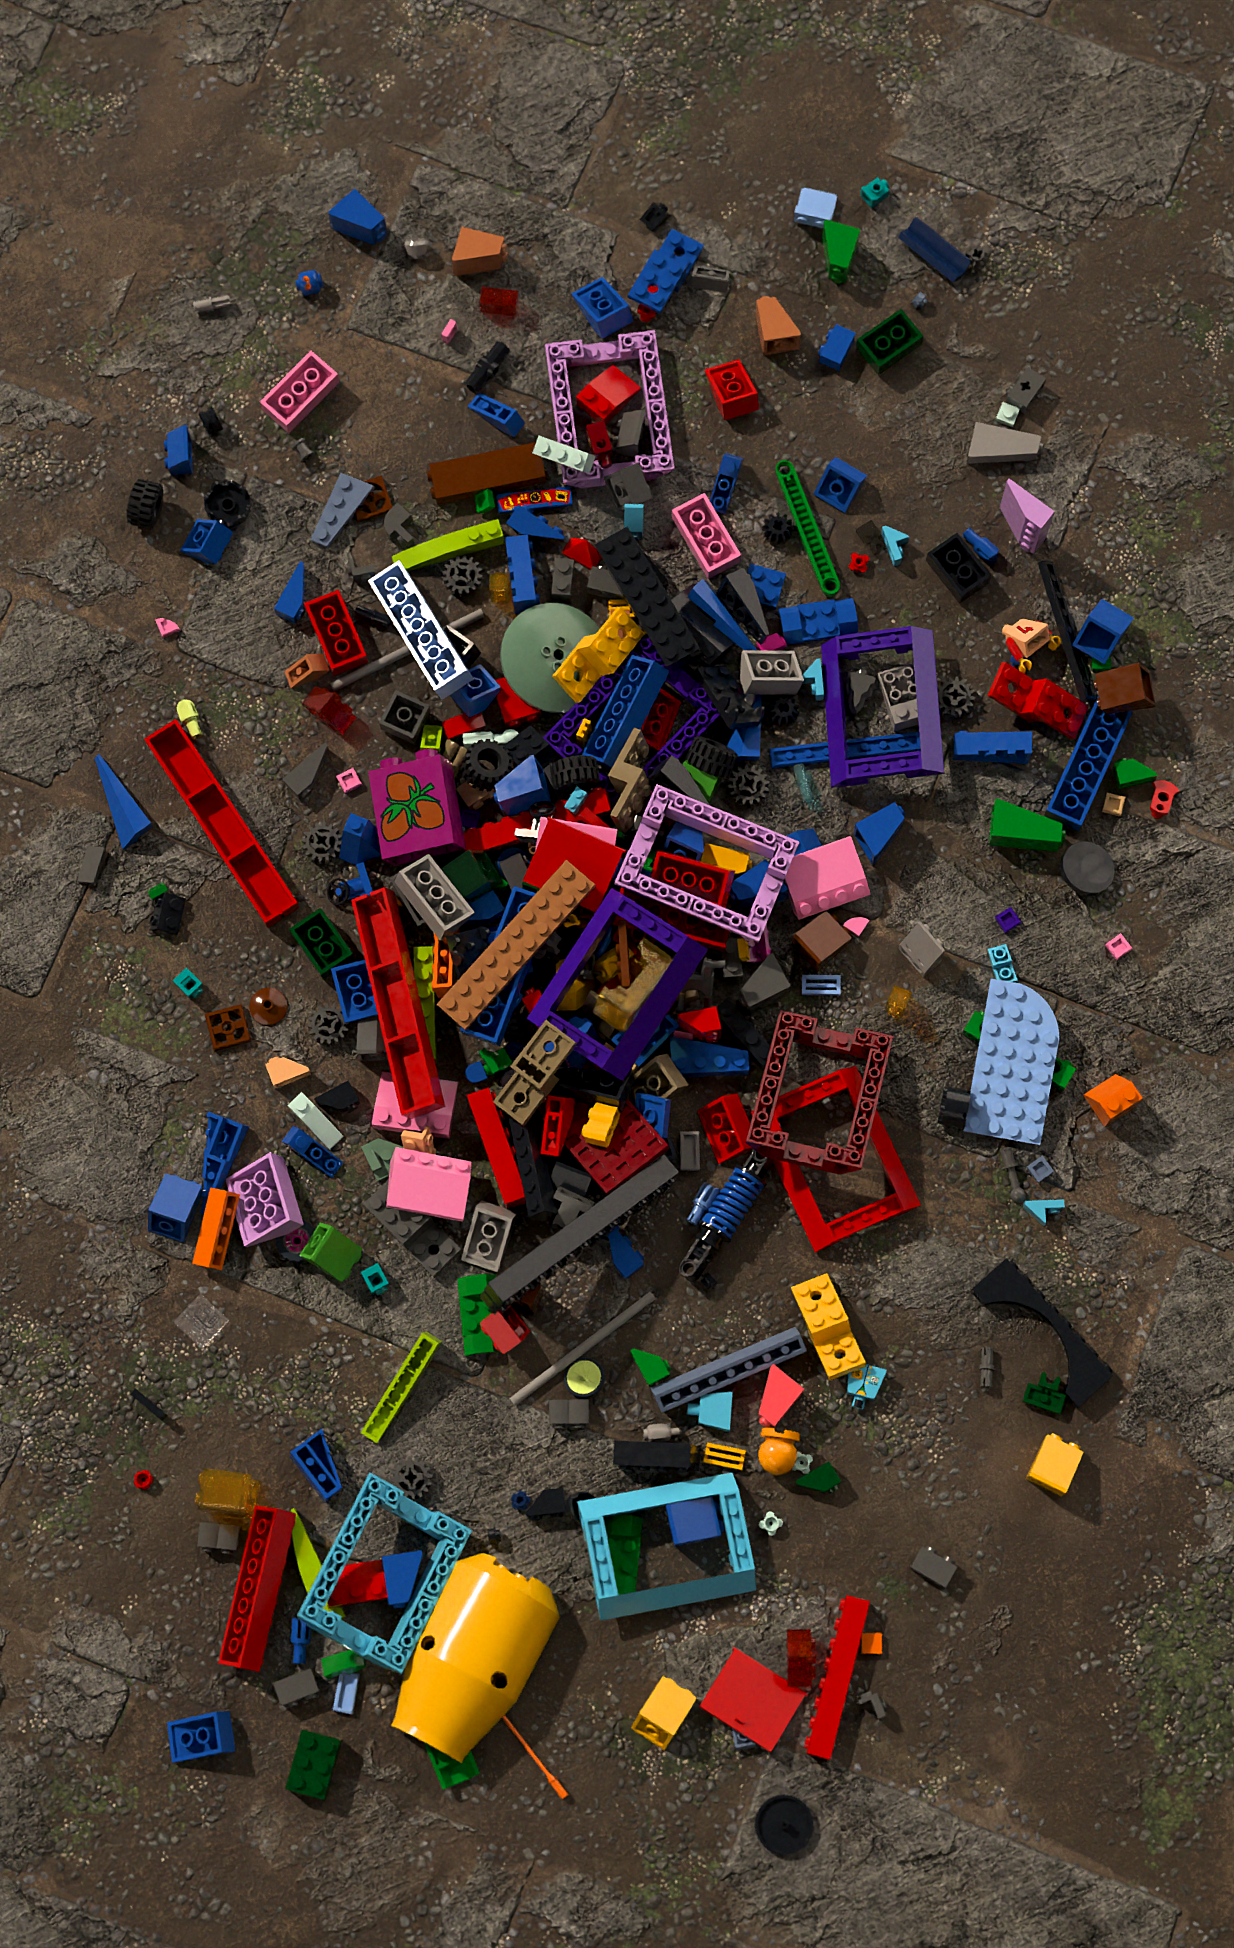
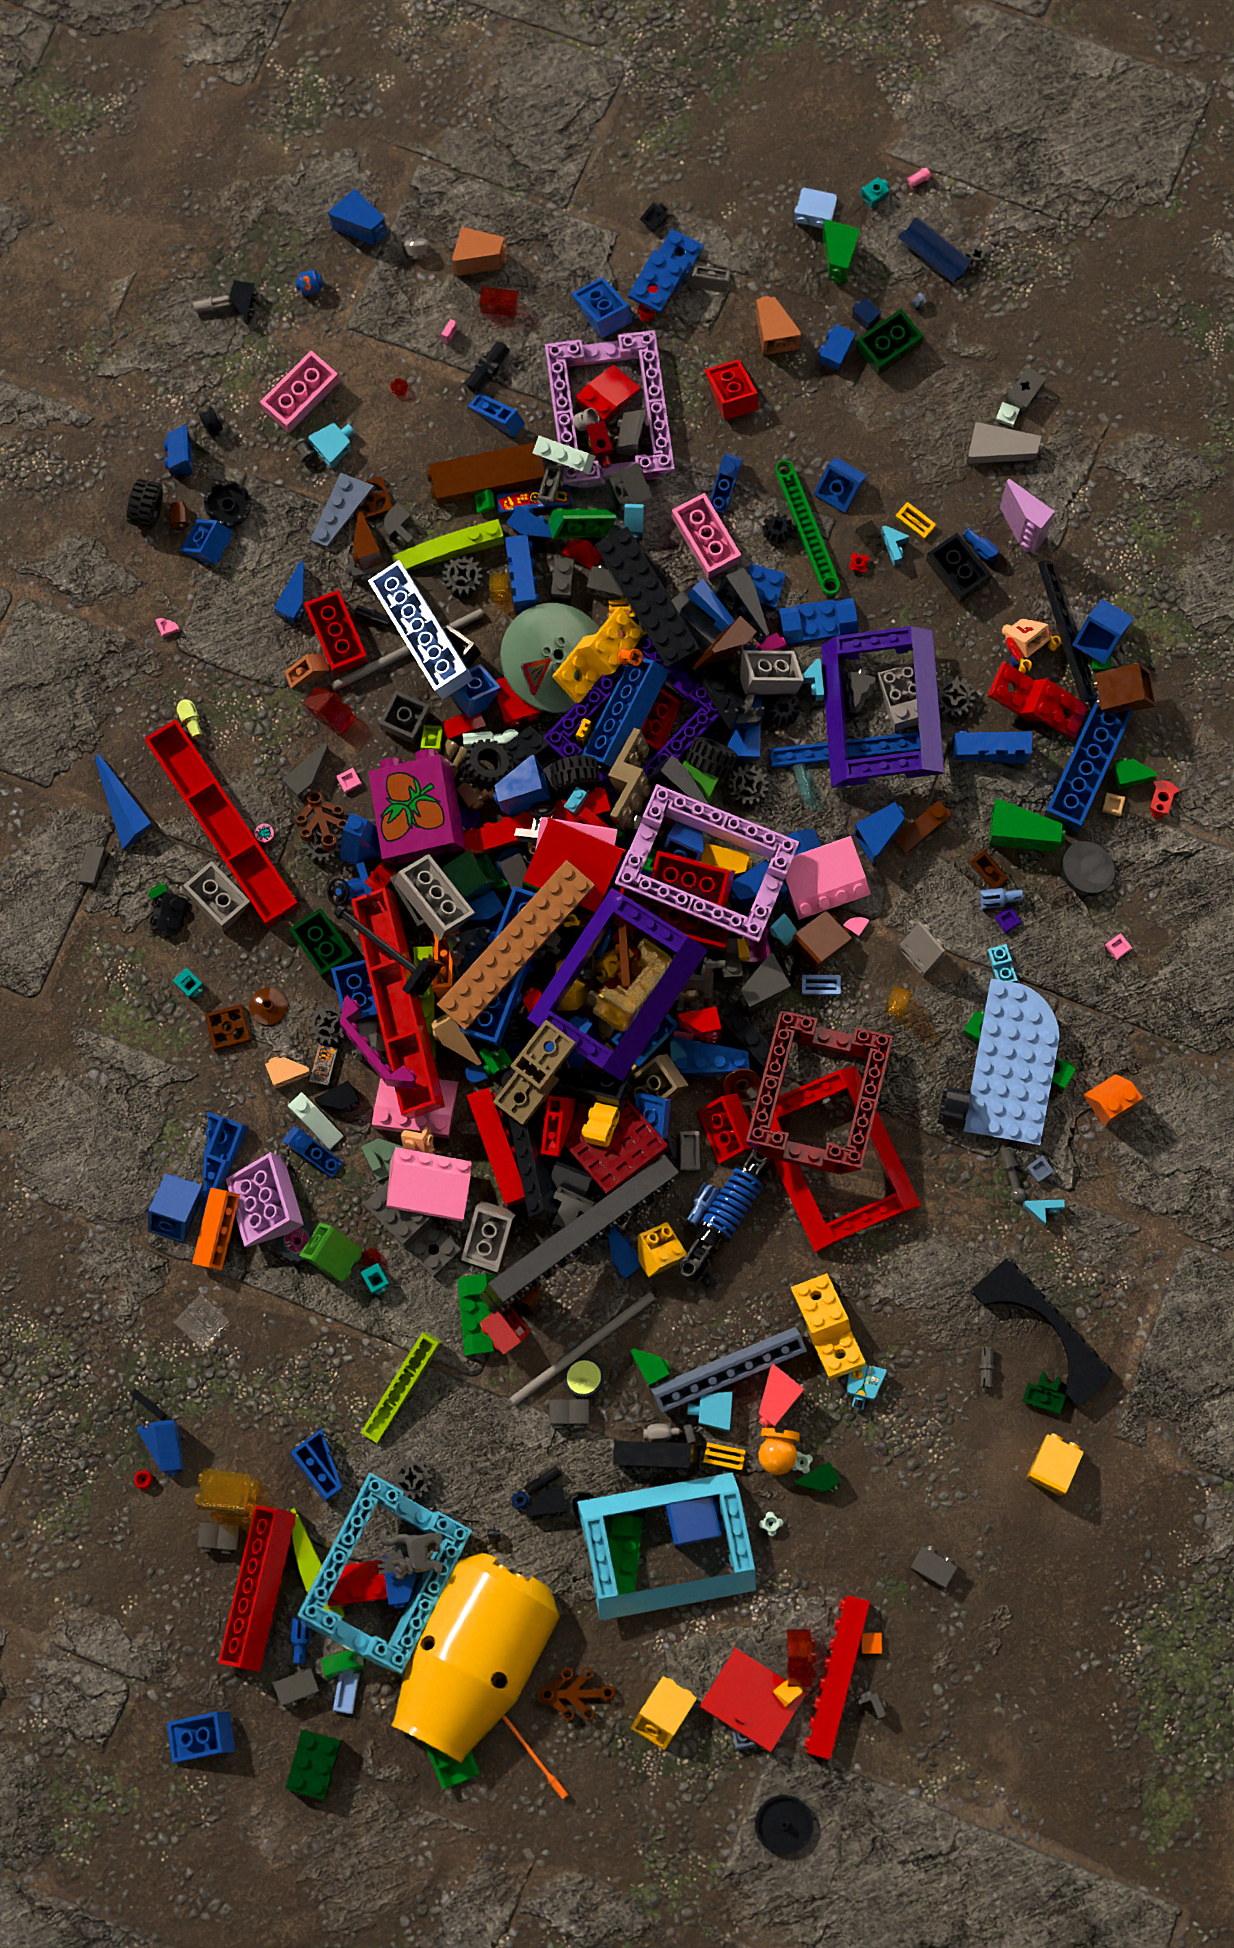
none -> blue slope [137,1420,184,1476]
none -> reddish brown brick [169,502,189,531]
none -> light grey slope [183,861,250,932]
none -> black slope [229,280,259,325]
none -> tile [255,824,274,844]
none -> reddish brown plant [295,791,347,851]
none -> medium azure torso [308,423,355,469]
none -> tile [310,1044,338,1086]
none -> black tile [334,905,444,996]
none -> magenta slope [340,995,418,1089]
none -> reddish brown slope [352,512,383,570]
none -> clear red plate [362,1248,381,1266]
none -> red slope [364,860,399,891]
none -> dark grey animal [377,1528,442,1579]
none -> clear red plate [390,378,408,396]
none -> tan slope [430,1014,481,1065]
none -> piece [521,657,551,696]
none -> black axle [524,1465,562,1496]
none -> dark grey slope [537,465,564,504]
none -> reddish brown plant [538,1667,616,1721]
none -> green slope [548,508,616,539]
none -> light grey wheel [573,408,599,431]
none -> orange bush [618,648,643,666]
none -> yellow slope [638,1222,687,1277]
none -> dark grey tile [684,1424,696,1445]
none -> reddish brown slope [693,616,757,668]
none -> reddish brown dish [723,1069,762,1101]
none -> medium azure slope [769,914,798,945]
none -> yellow slope [773,1679,803,1707]
none -> dark blue brick [852,297,881,331]
none -> reddish brown slope [894,800,952,855]
none -> yellow tile [895,502,936,540]
none -> bright pink pin [907,168,931,188]
none -> reddish brown slope [967,849,1008,889]
none -> medium blue arm [980,888,1023,909]

